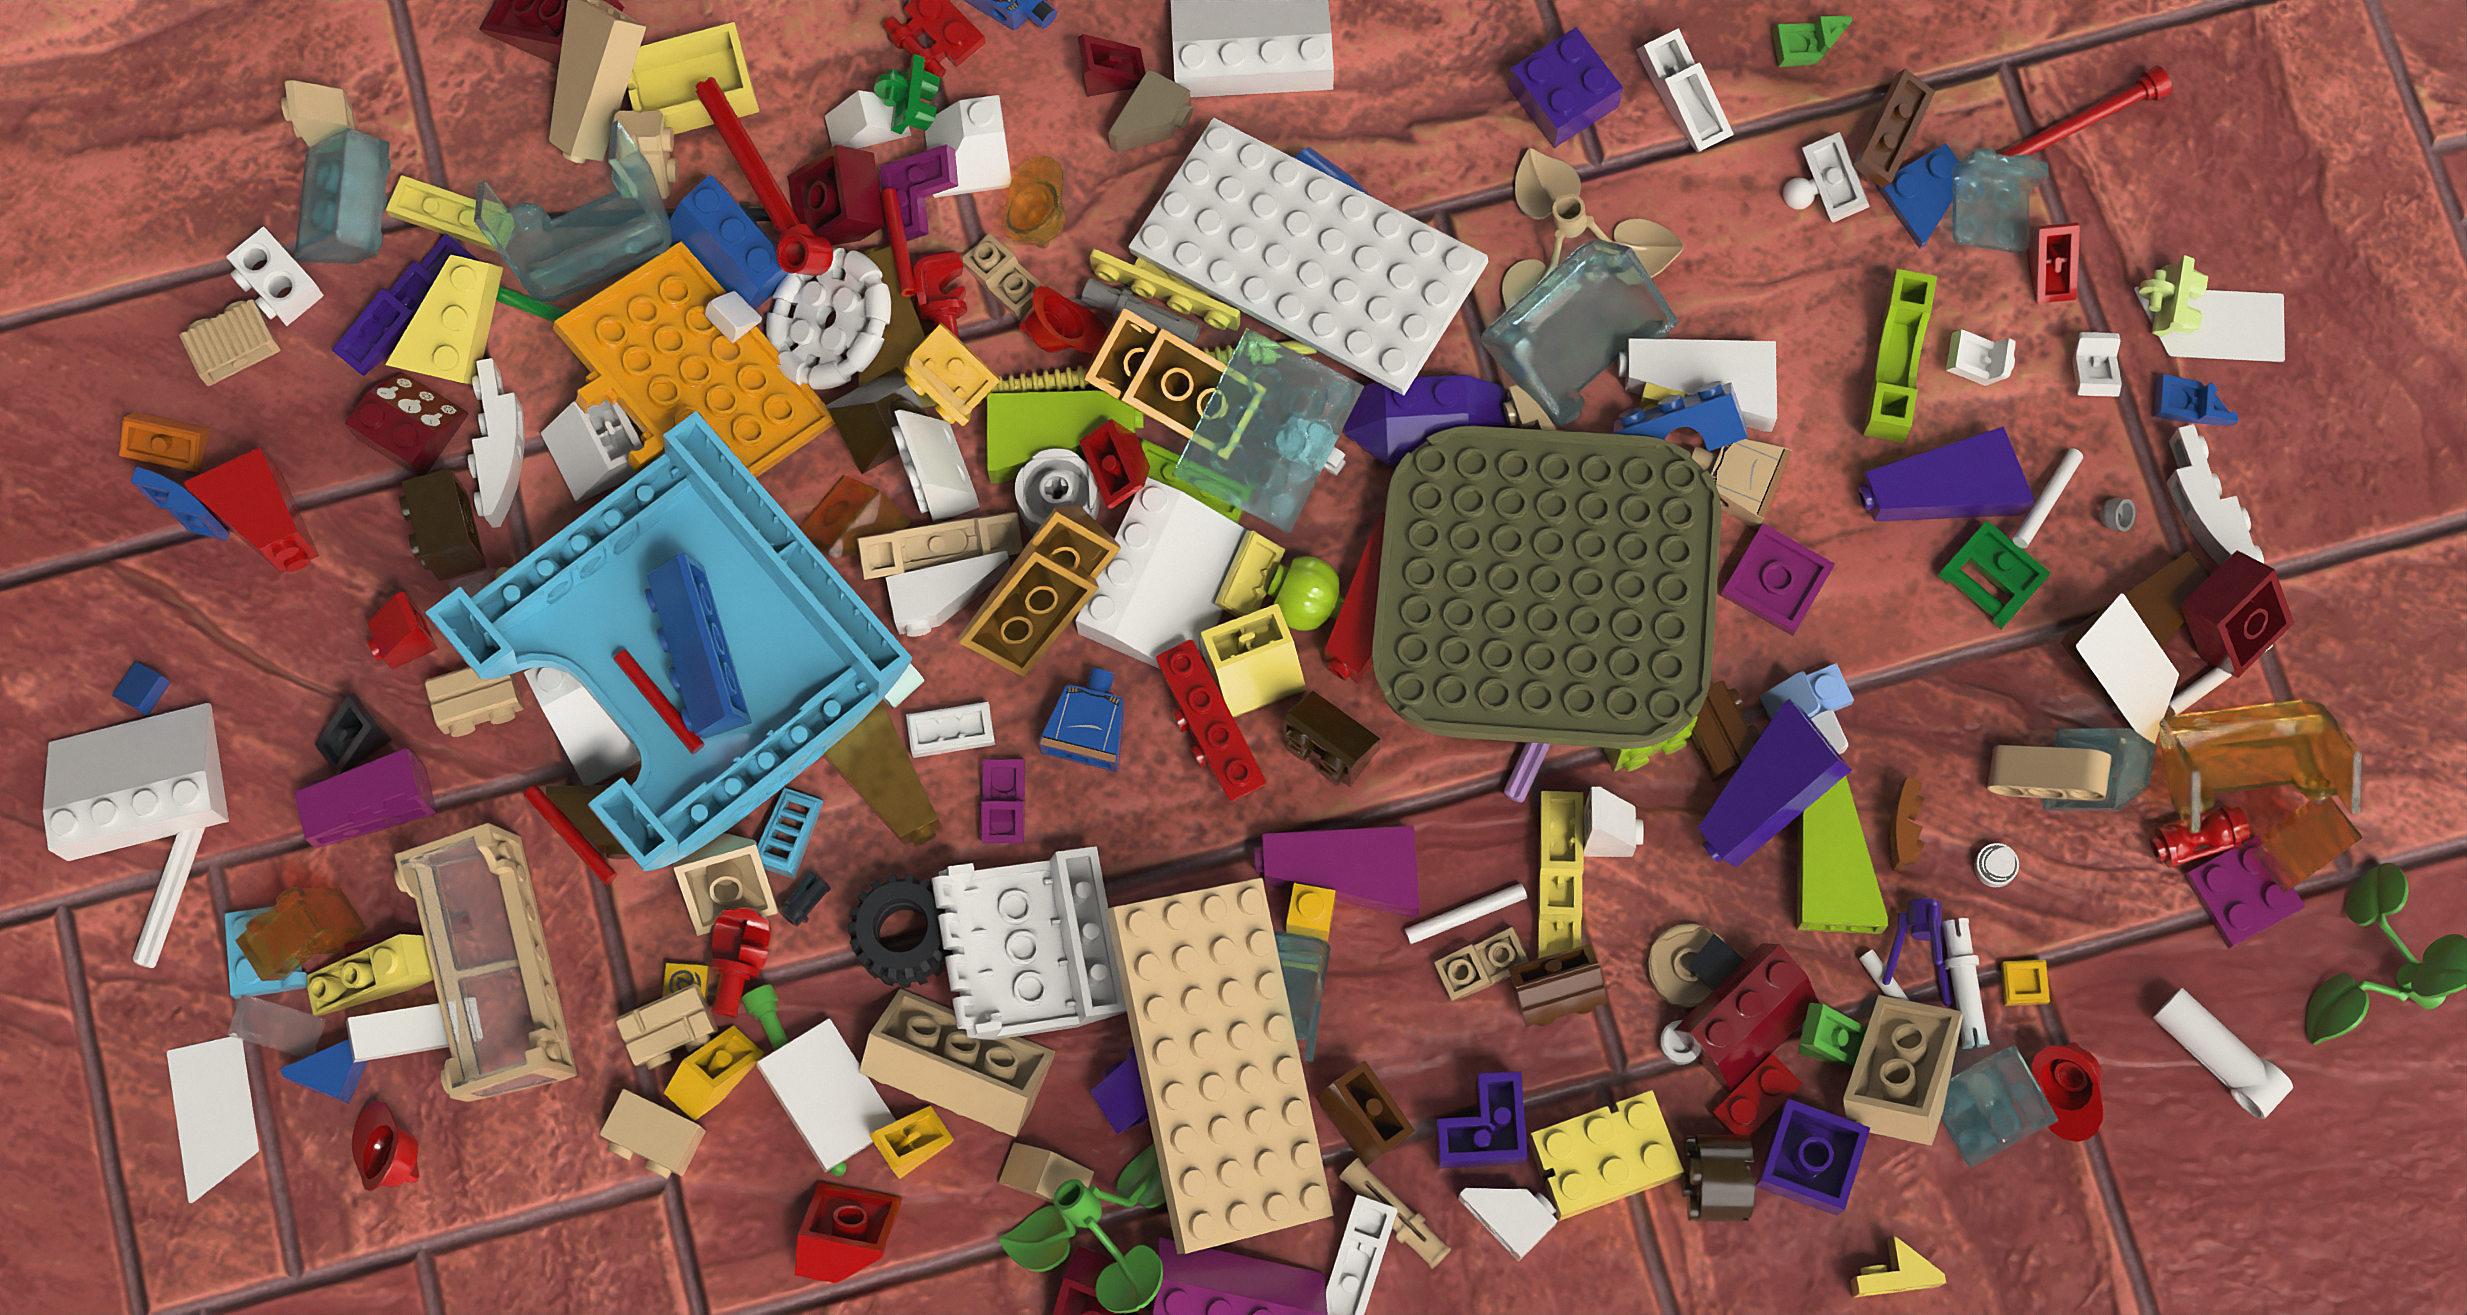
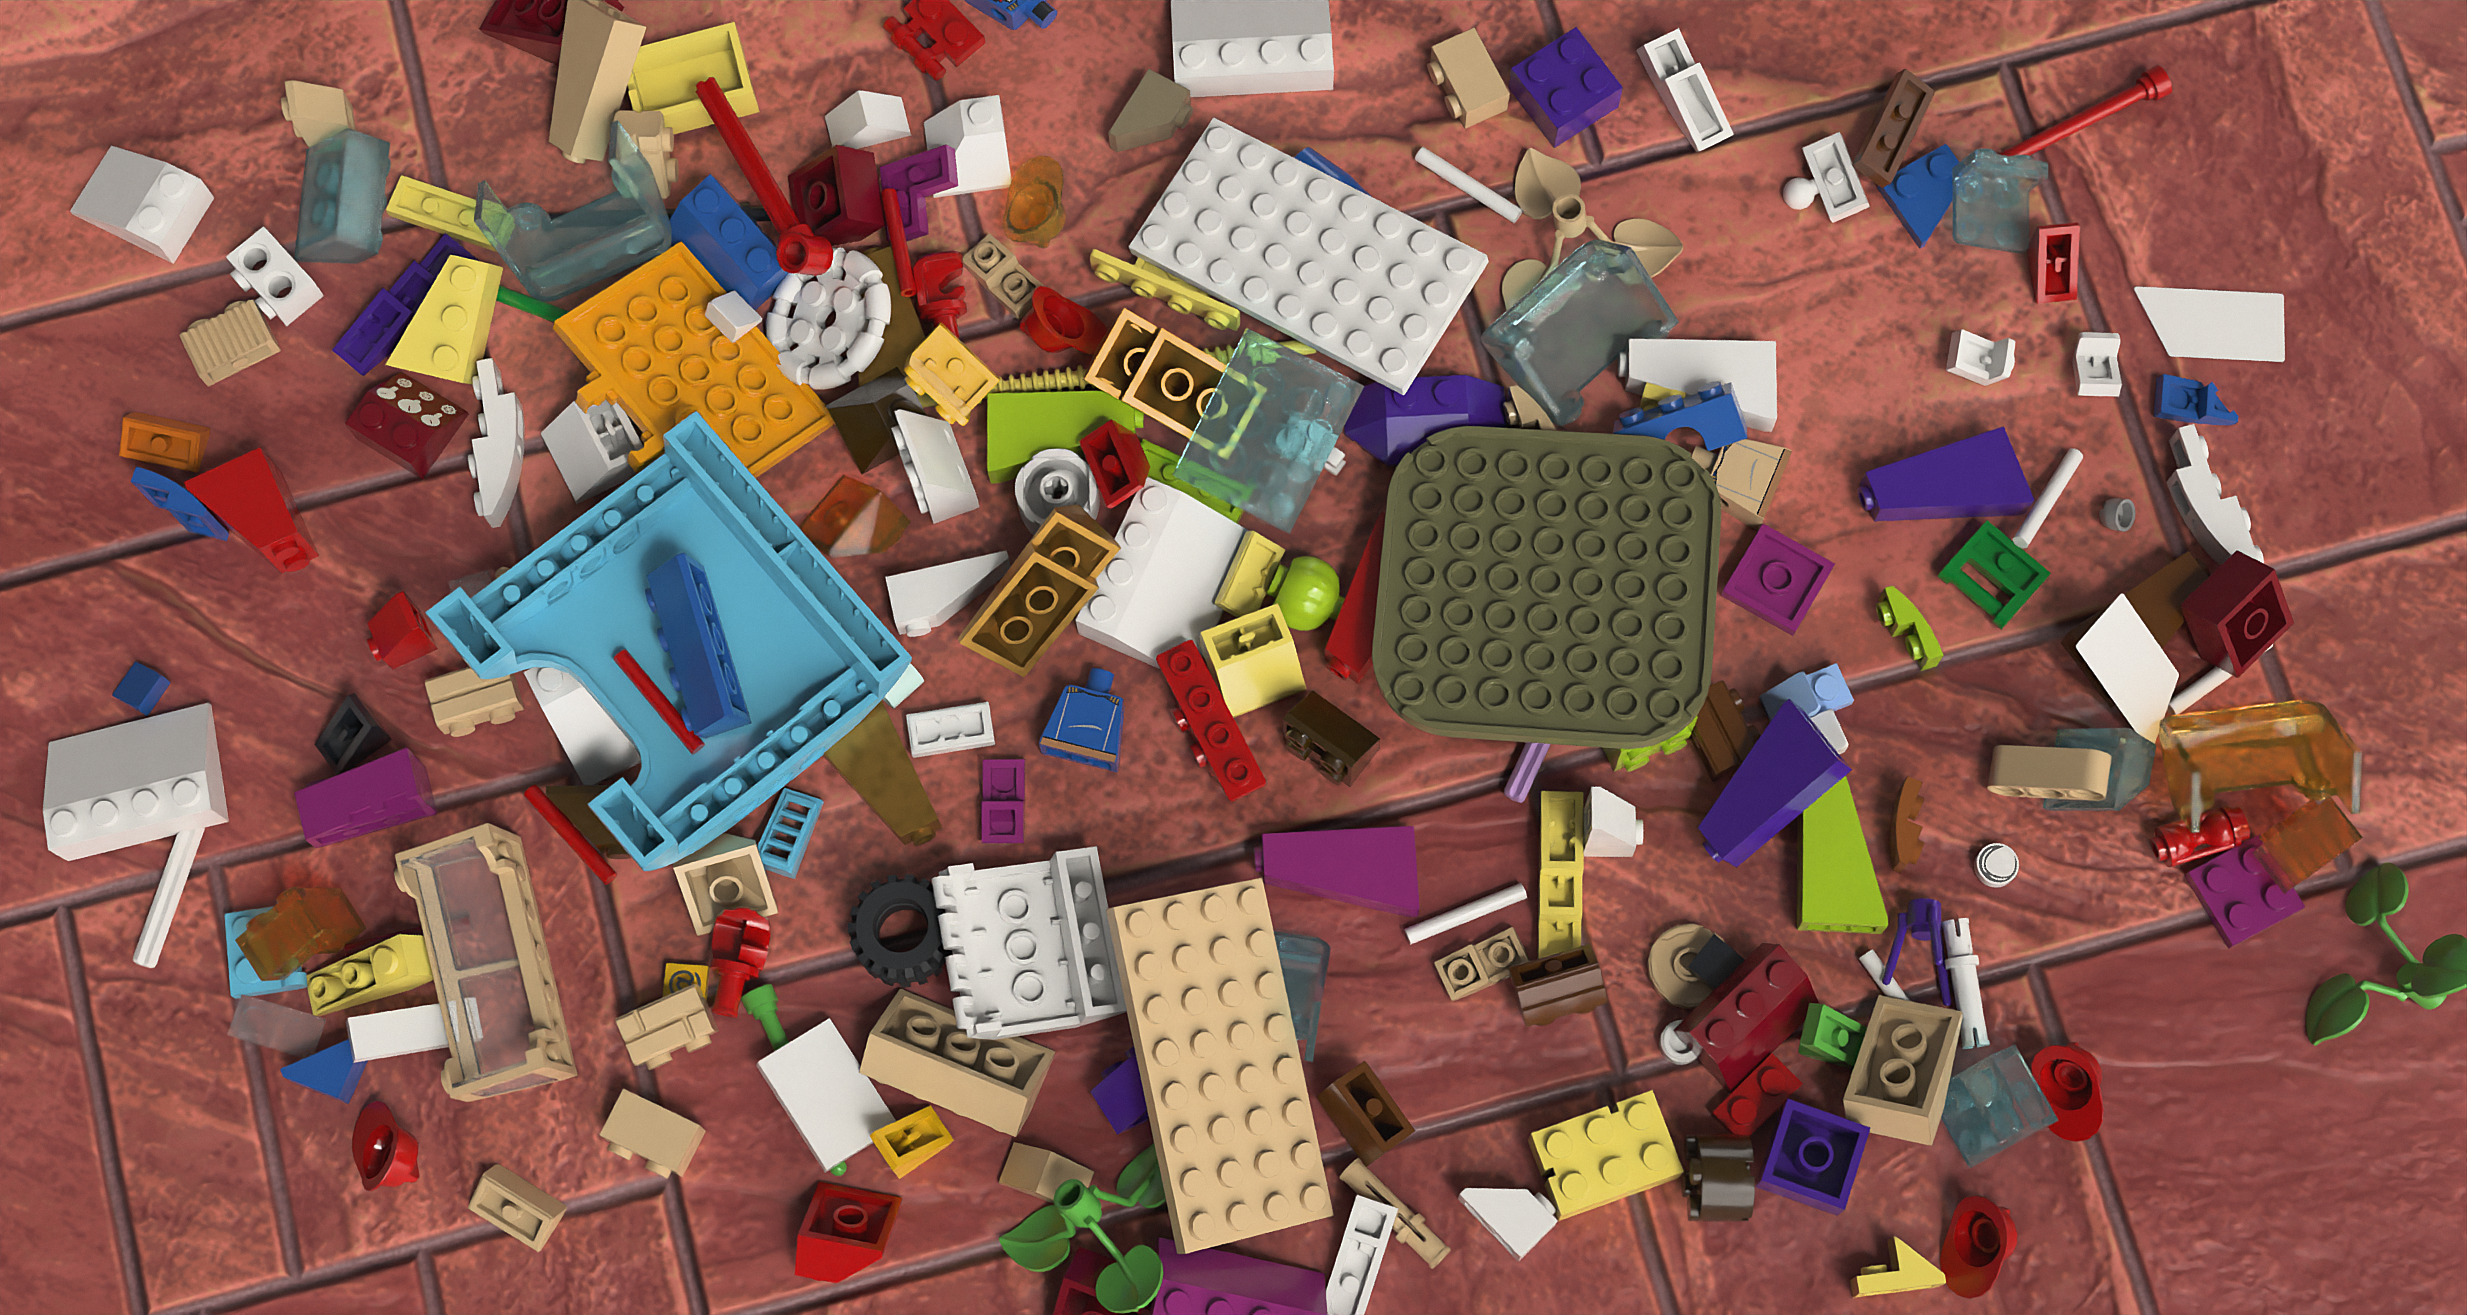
white sticker [167,1035,259,1203] -> none
dark brown brick [399,468,487,581] -> none
yellow slope [664,1025,764,1121] -> none
black pin [778,872,831,927] -> none
tan slope [856,512,1023,580] -> none
green hips [874,54,940,134] -> none
dark red slope [1078,34,1146,97] -> none
light grey pin [1081,278,1202,346] -> none
yellow brick [1286,883,1336,941] -> none
dark purple brick [1436,1071,1527,1169] -> none
bright green slope [1772,16,1852,67] -> none
lime arch [1863,269,1937,443] -> none
yellow tile [2001,960,2050,1006] -> none
yellowish green hips [2139,255,2208,337] -> none
white piece [2153,988,2293,1120] -> none
none -> white slope [70,146,214,264]
none -> tan slope [467,1164,567,1252]
none -> white bar [1415,147,1522,223]
none -> tan brick [1427,28,1510,129]
none -> lime slope [1876,586,1944,671]
none -> red piece [1940,1195,2018,1299]

